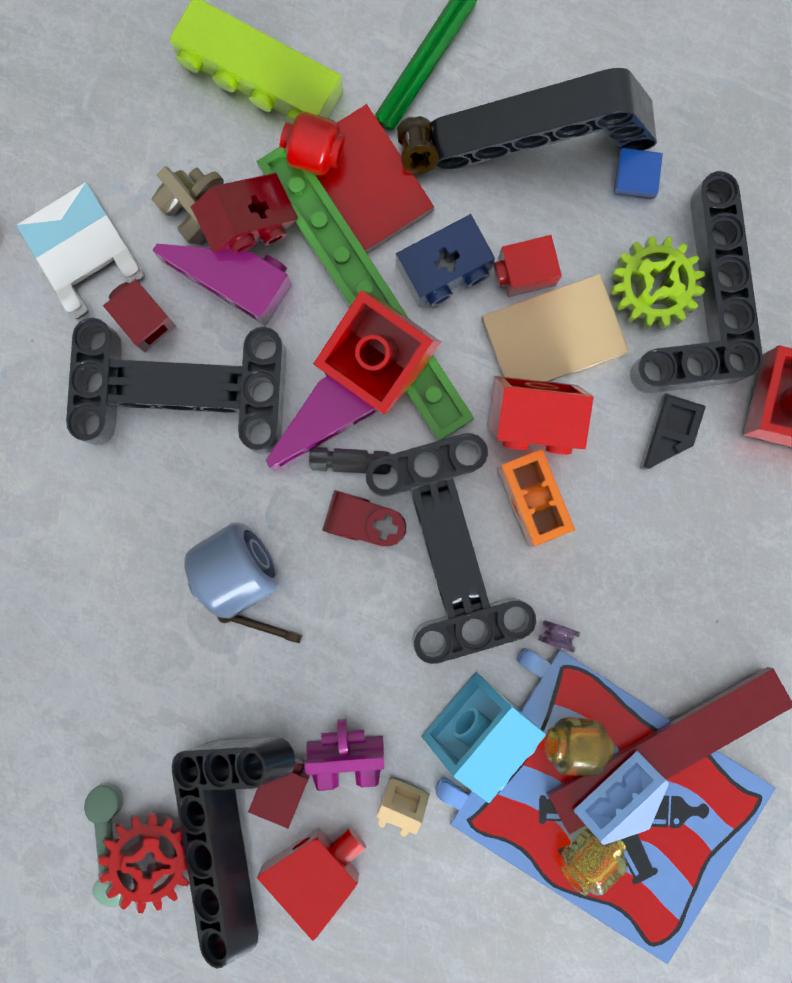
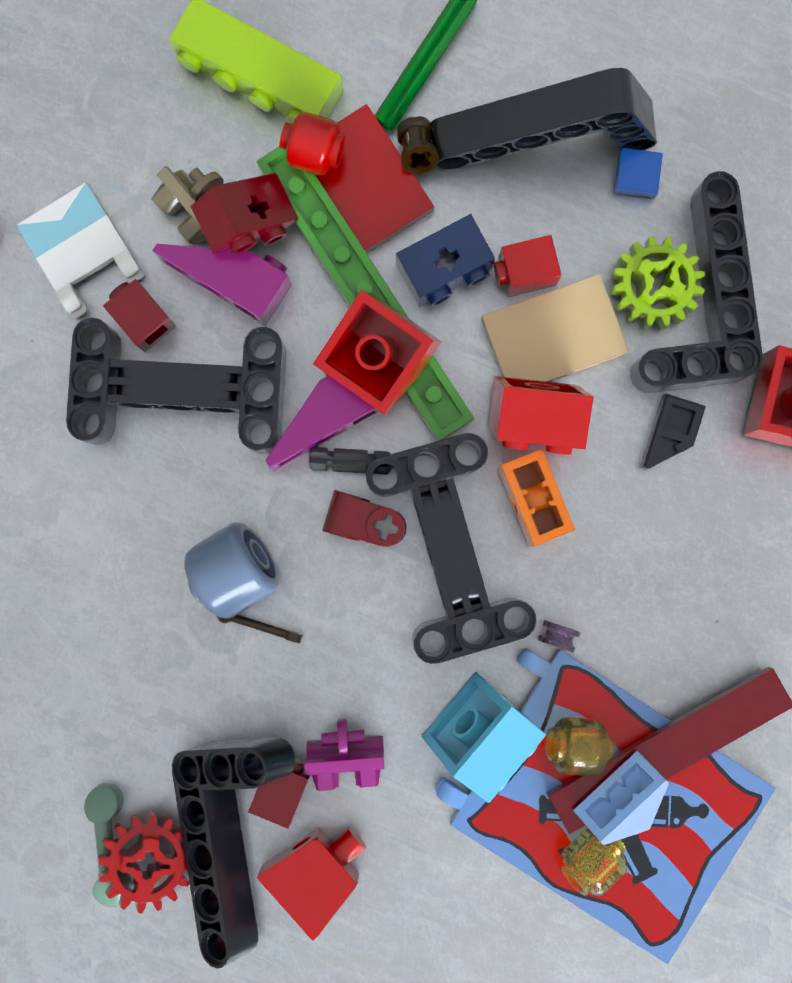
tan tile [376,777,430,837] -> none

